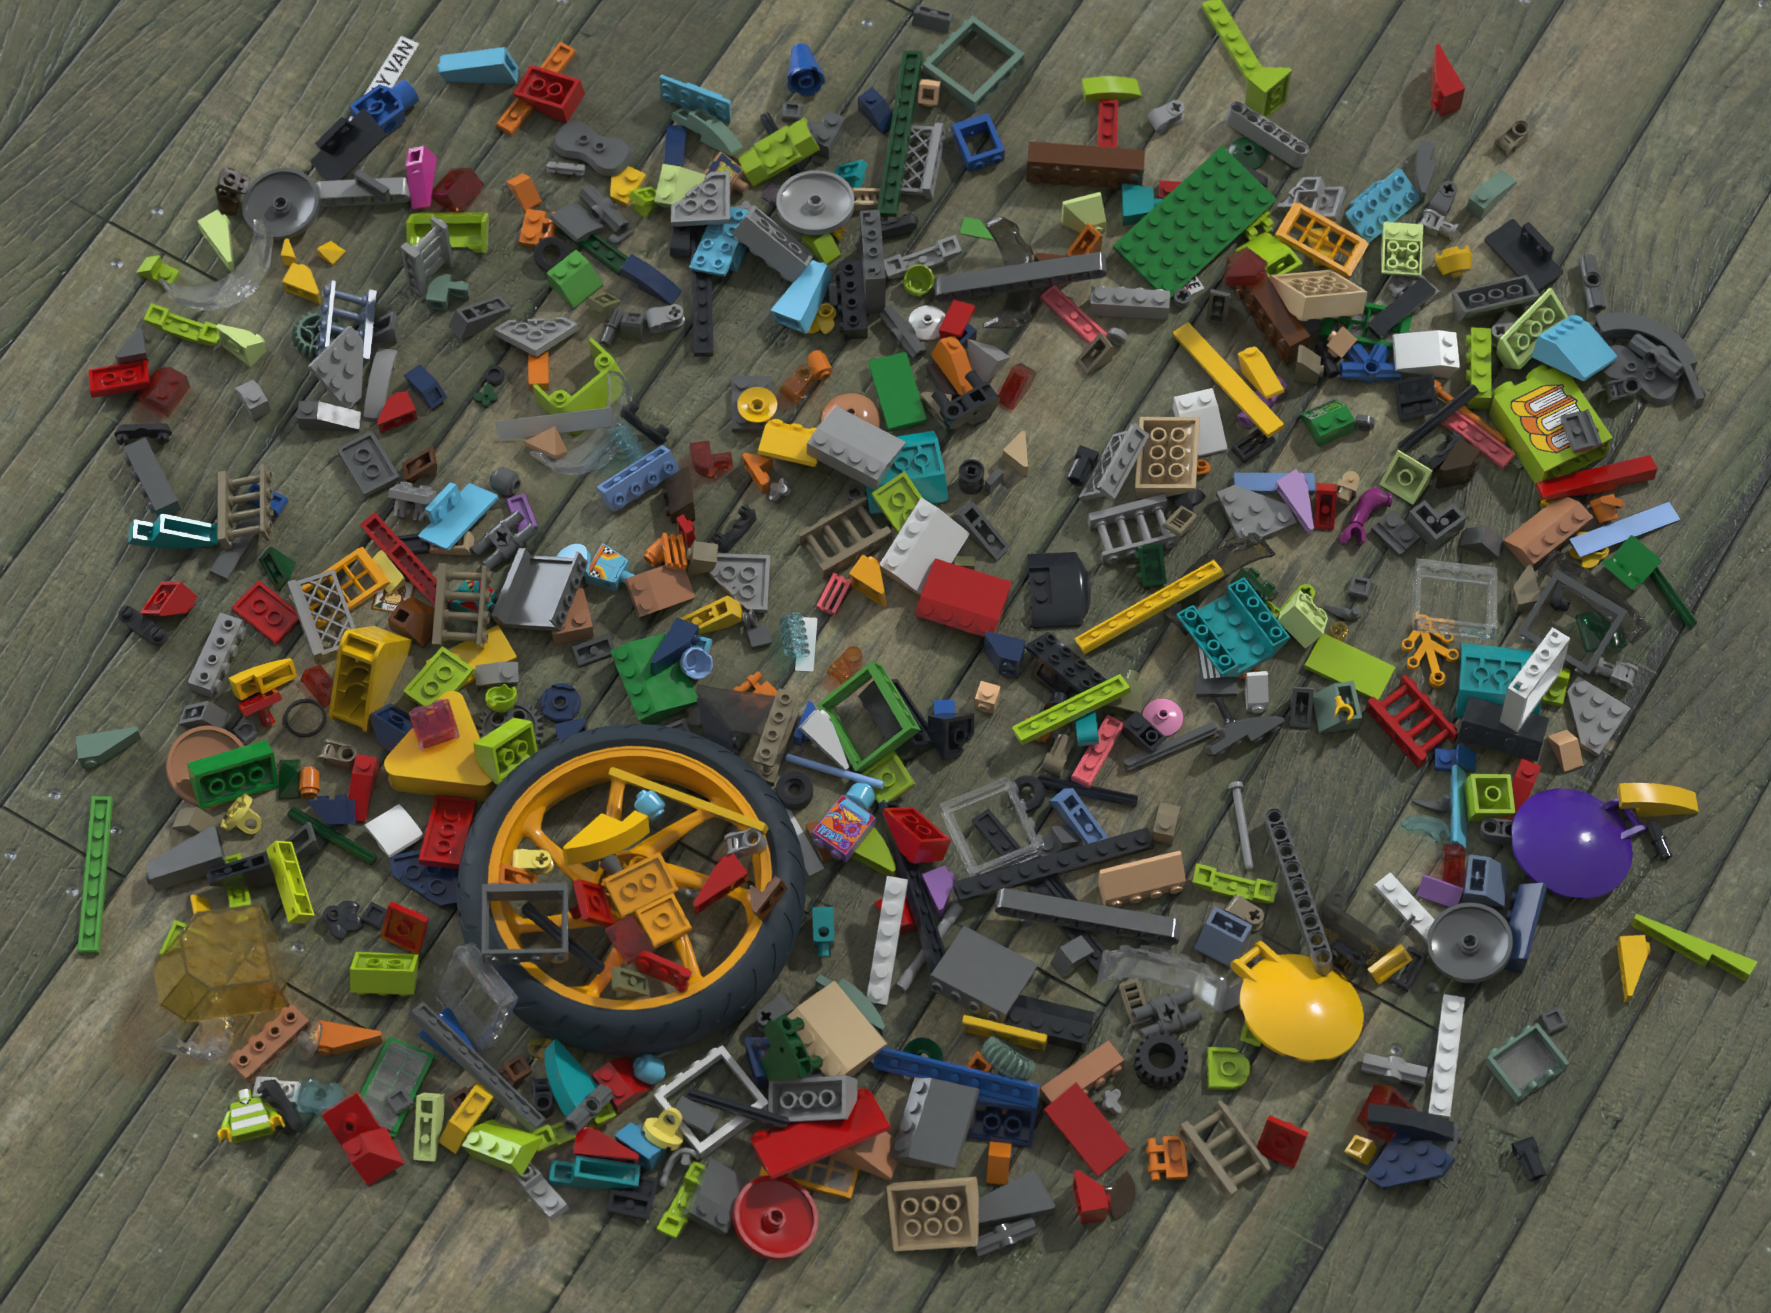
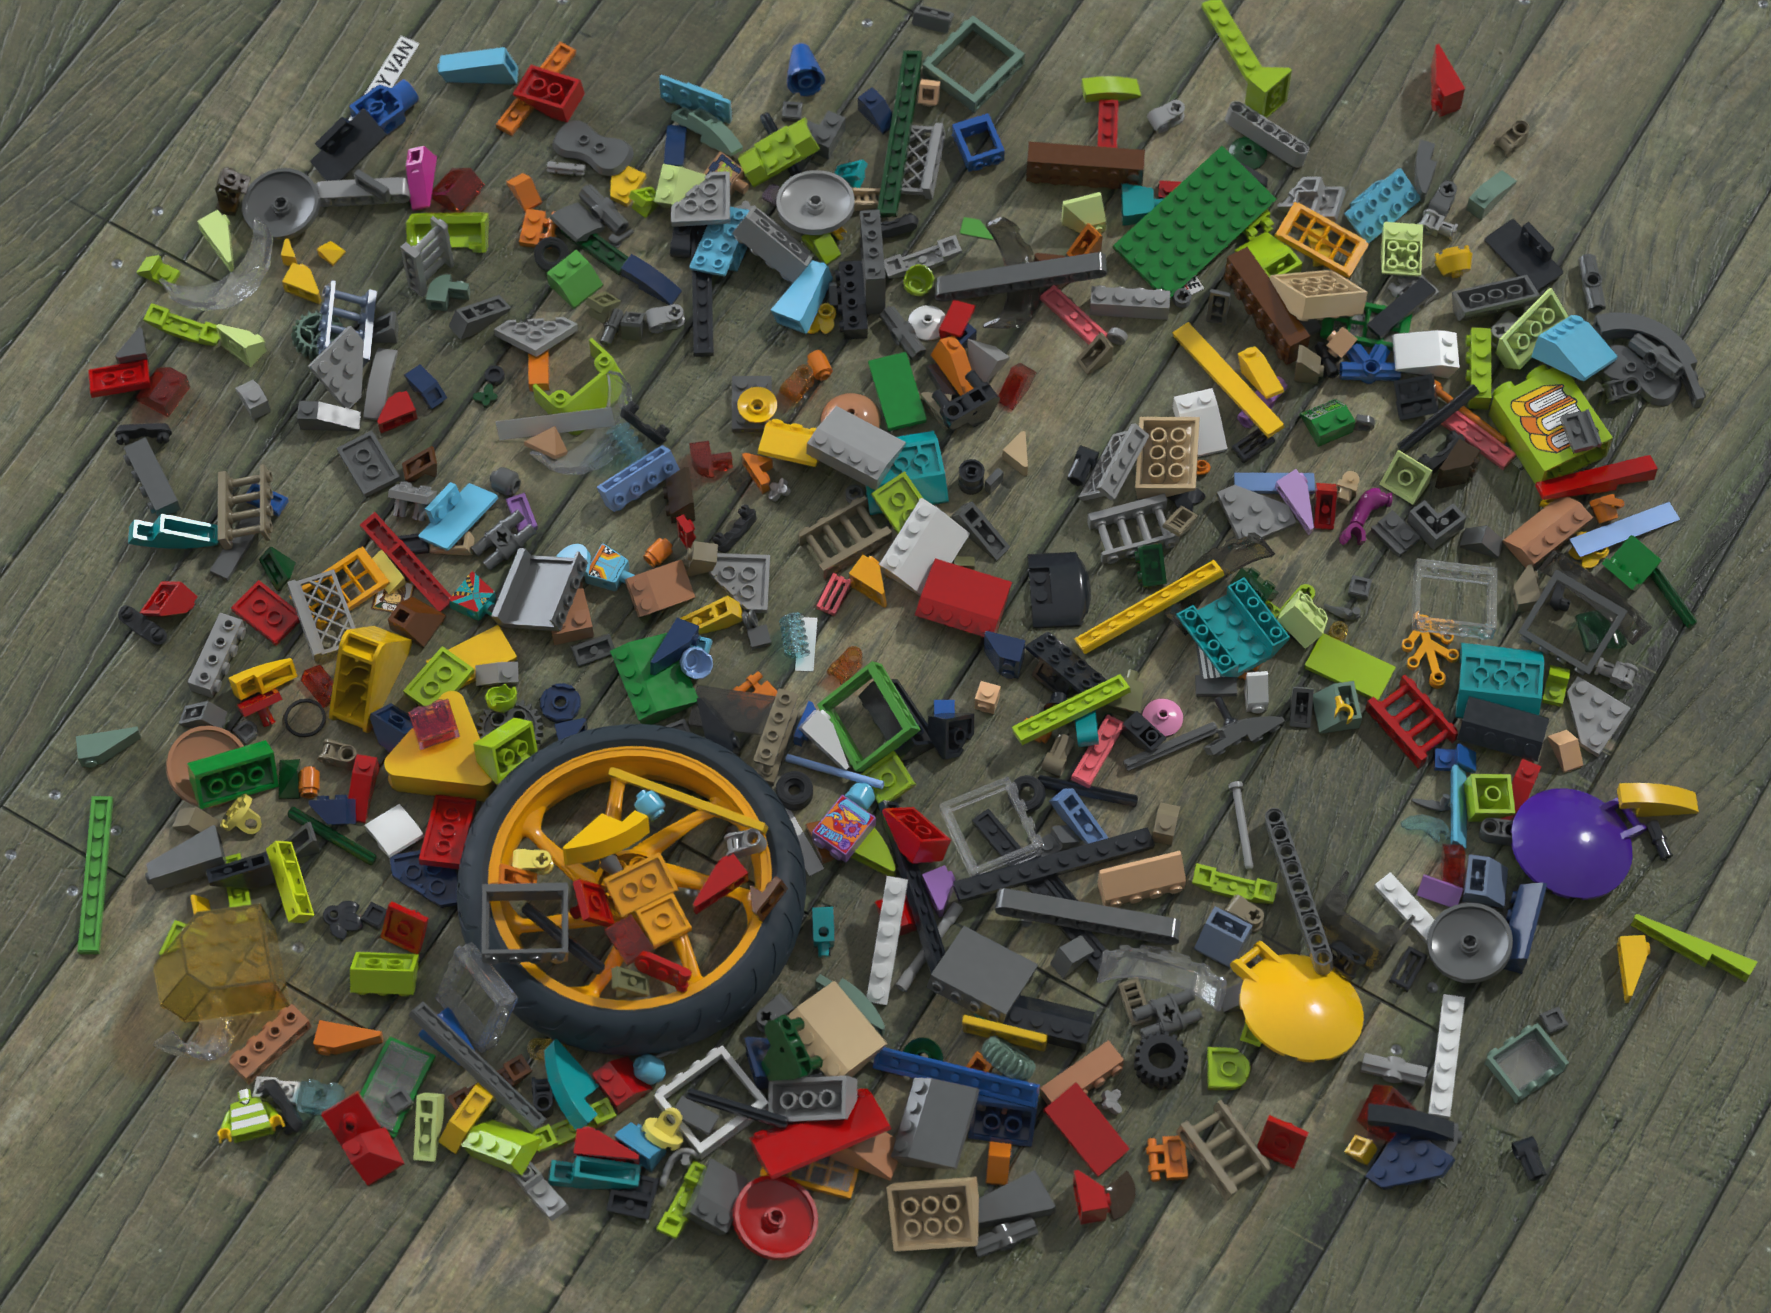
clear dish [297,1020,323,1061] -> none
dark tan fence [432,563,493,649] -> none
dark grey piece [563,1084,613,1135] -> none
orange tile [661,533,687,570] -> none
clear red slope [1223,249,1268,286] -> none
yellow tile [1367,944,1412,985] -> none
white window [1500,627,1570,732] -> none

